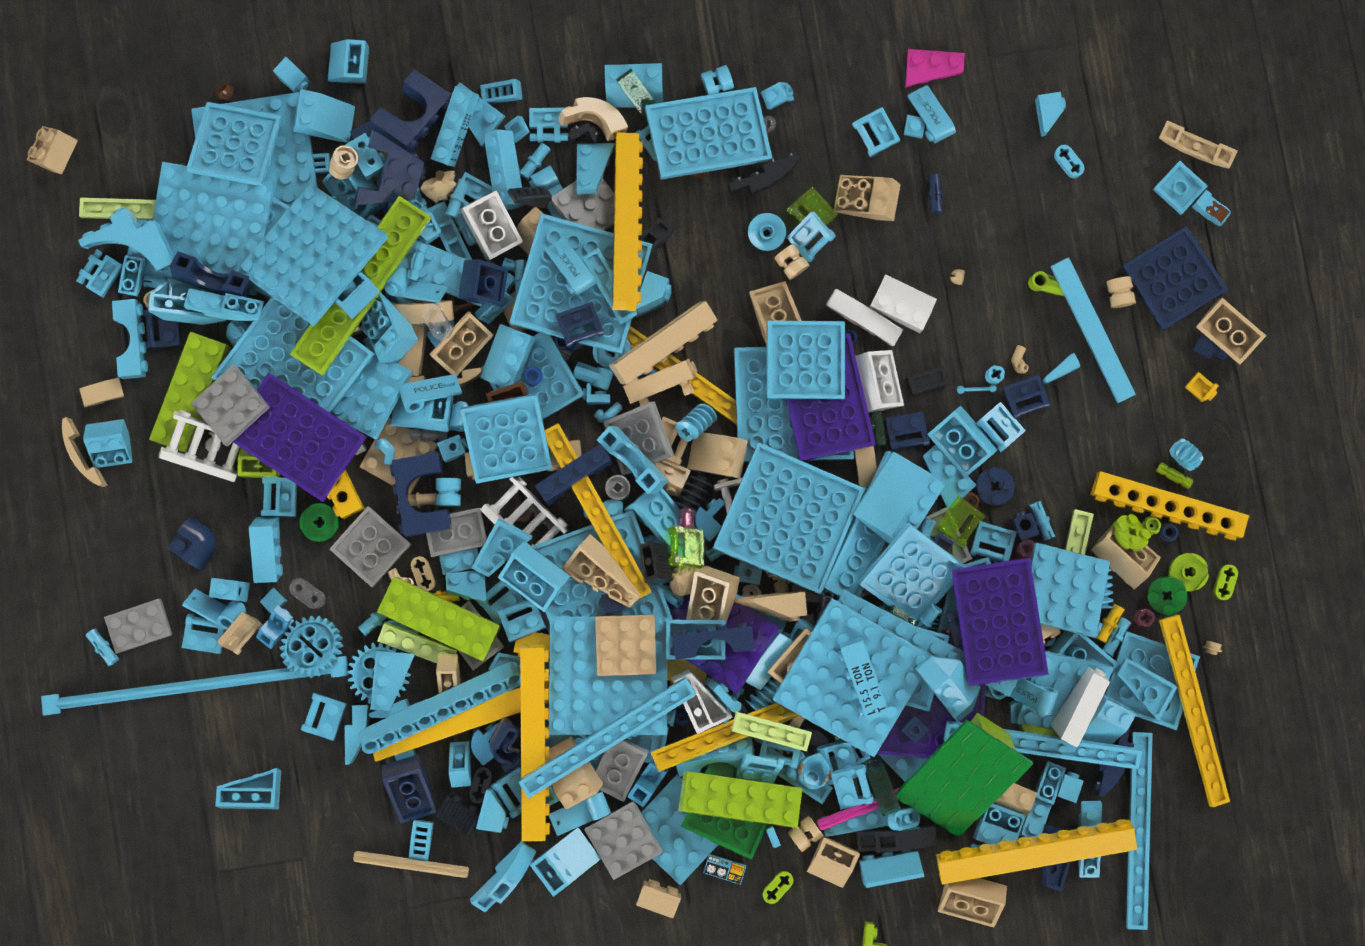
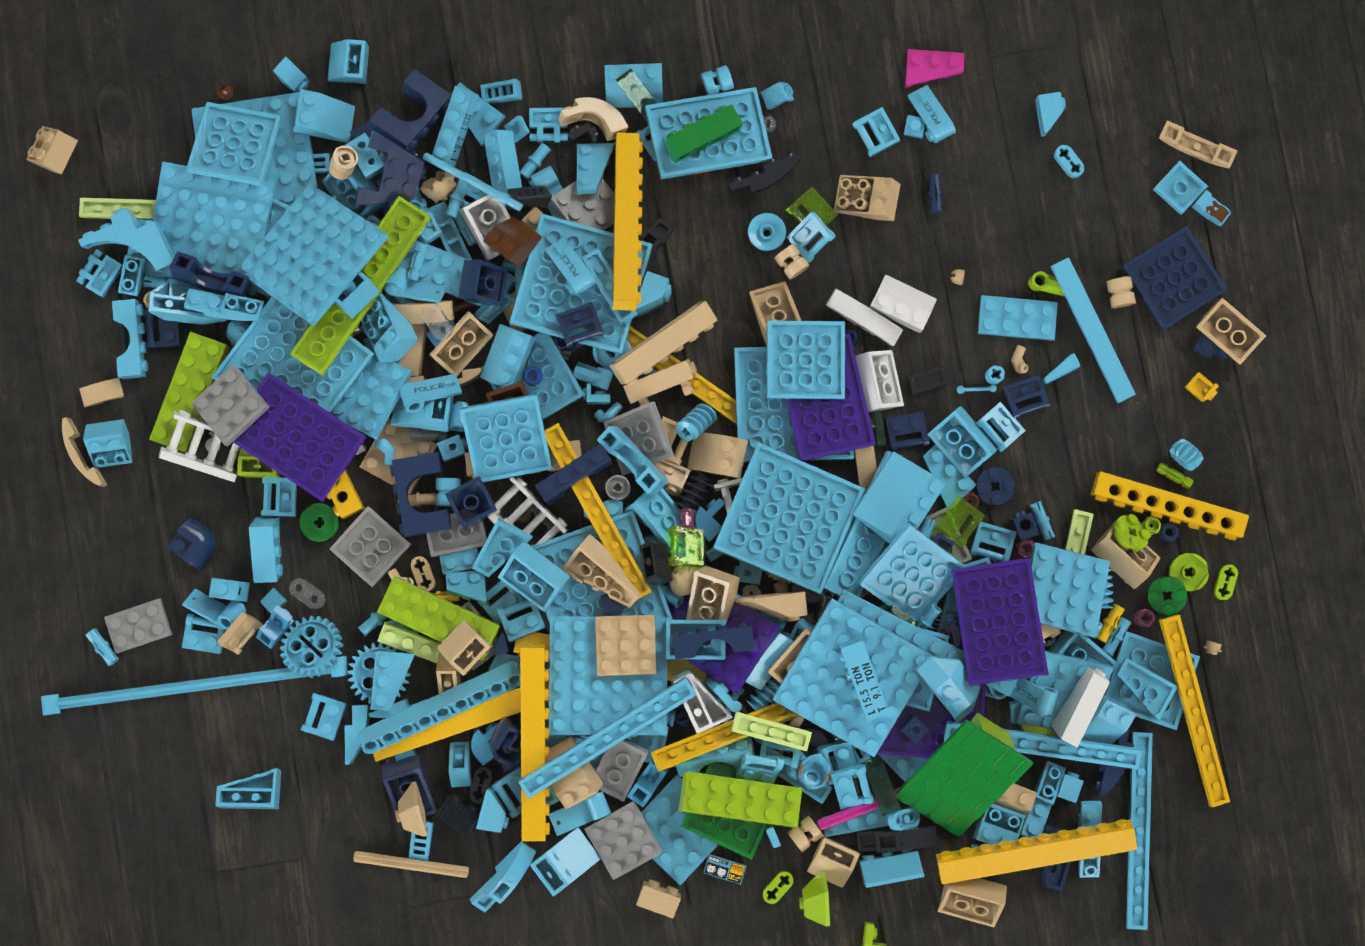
none -> tan slope [395,781,427,837]
none -> medium azure bar [423,152,523,211]
none -> tan slope [437,620,492,676]
none -> dark blue slope [445,476,497,530]
none -> reddish brown slope [483,217,542,268]
none -> dark blue slope [493,633,509,655]
none -> green brick [664,104,743,164]
none -> lime slope [799,871,830,926]
none -> medium azure plate [978,295,1058,341]

